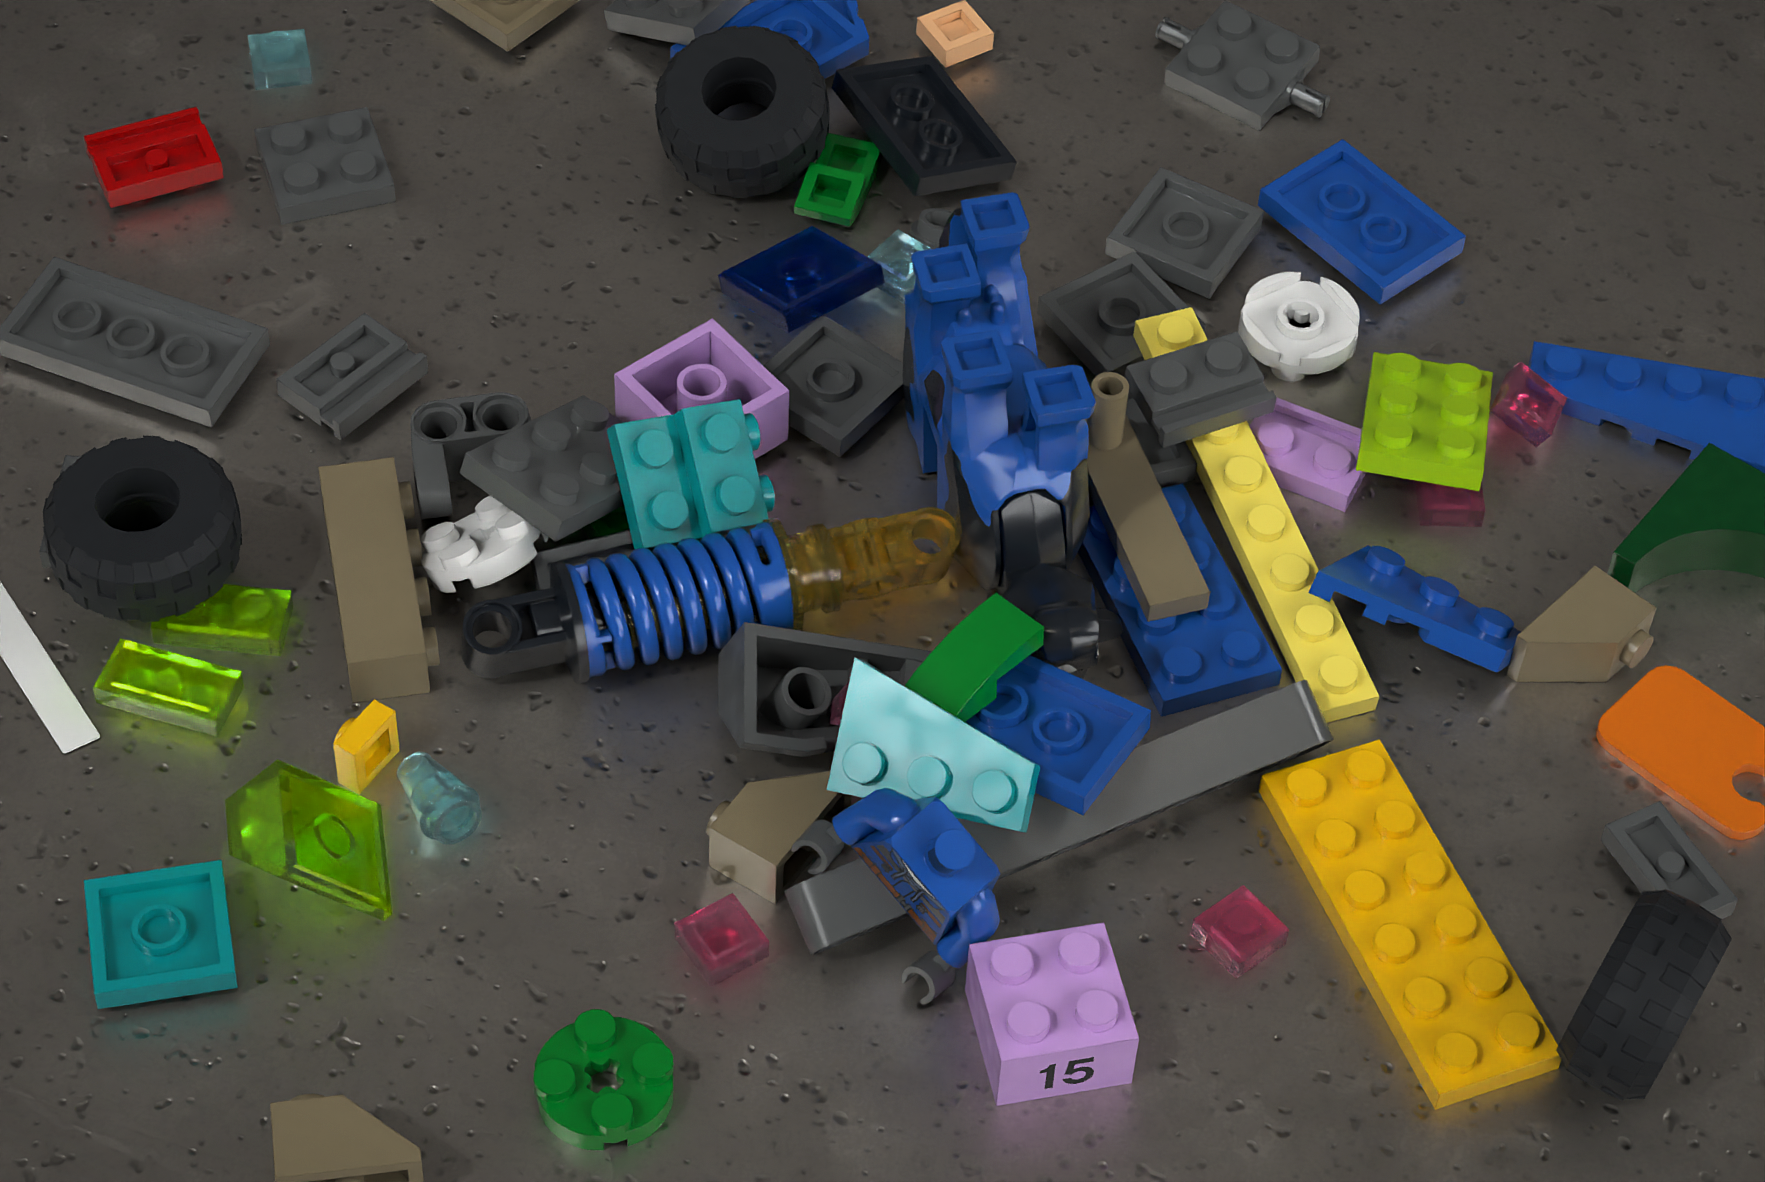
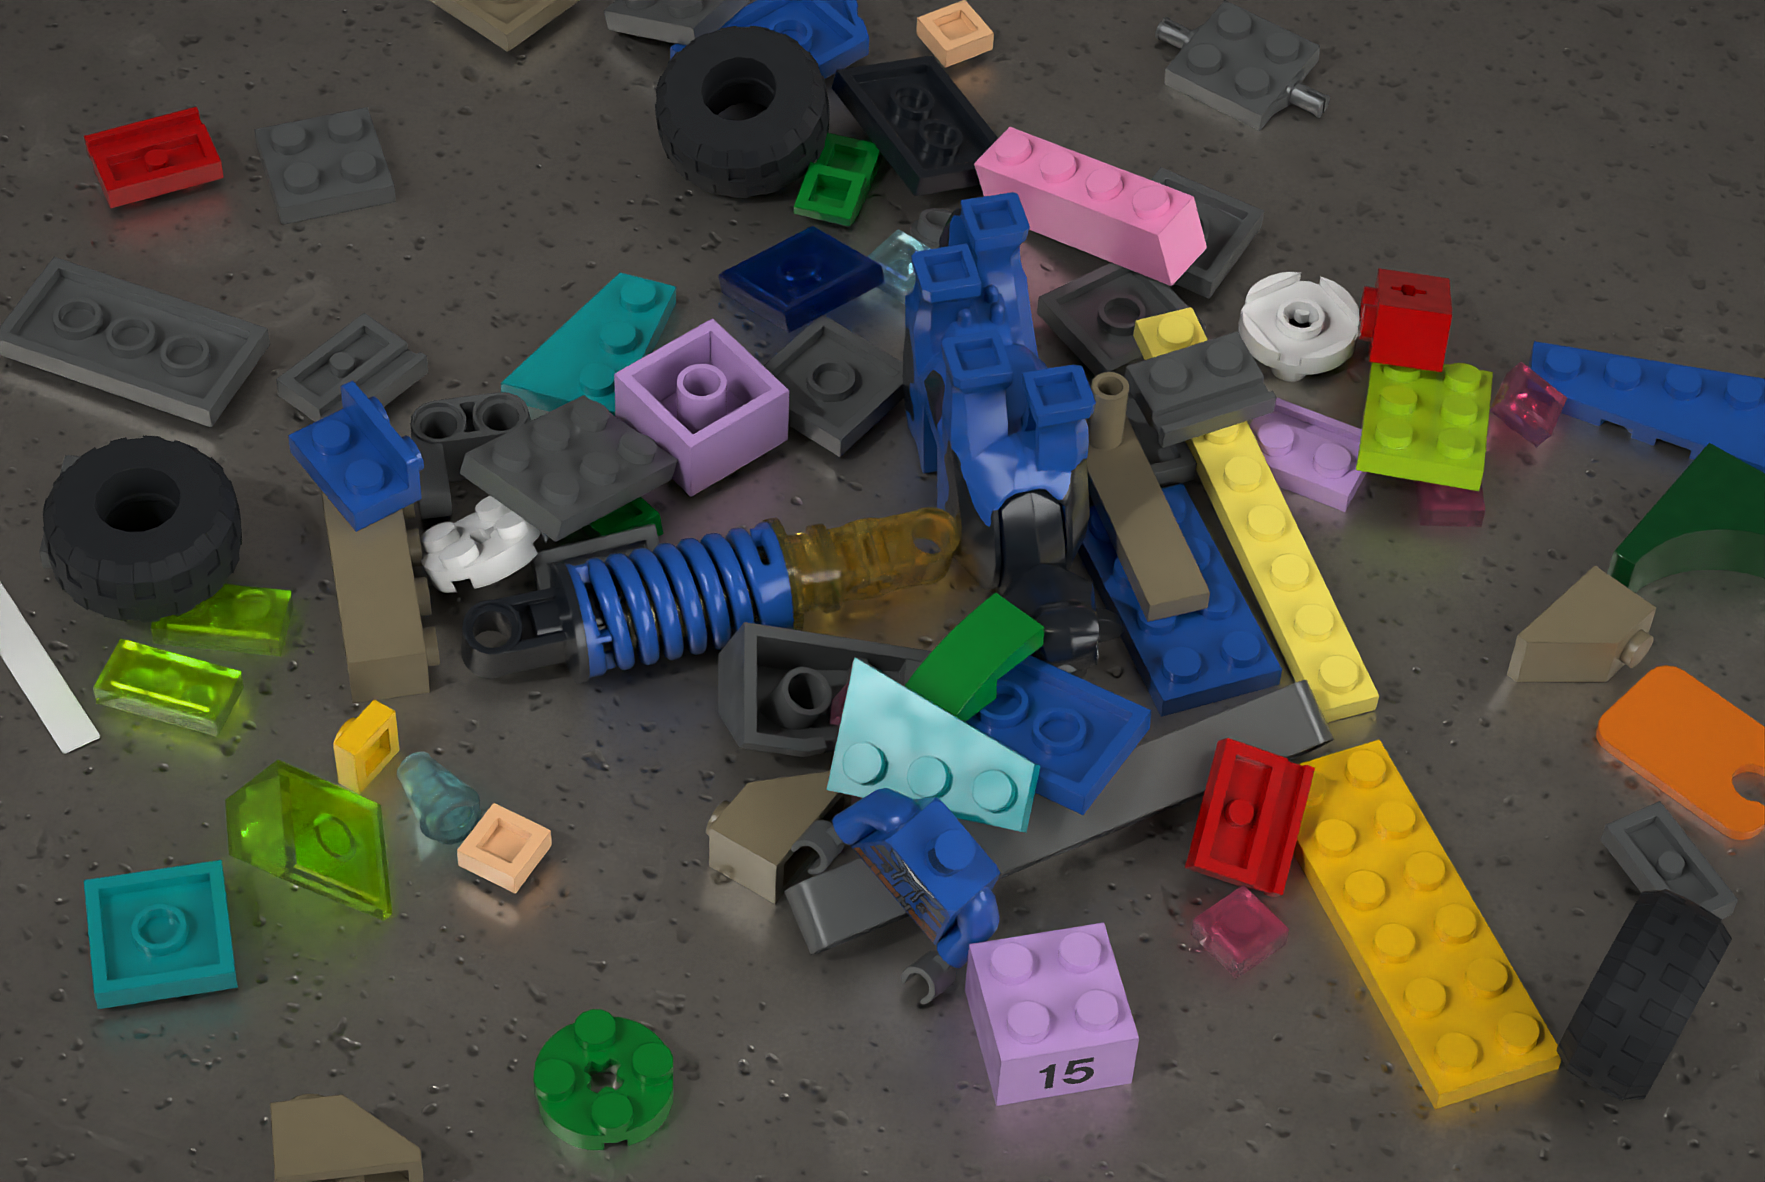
clear light blue plate [248,29,312,90] -> none
teal plate [607,399,775,550] -> none
clear pink plate [674,893,769,987] -> none
blue plate [1258,139,1466,305] -> none
blue wing [1308,545,1521,673] -> none
none -> blue bracket [288,380,424,532]
none -> light nougat plate [457,803,552,894]
none -> teal wing [500,273,676,416]
none -> bright pink brick [974,127,1207,286]
none -> red plate [1185,738,1315,897]
none -> red brick [1359,268,1452,372]

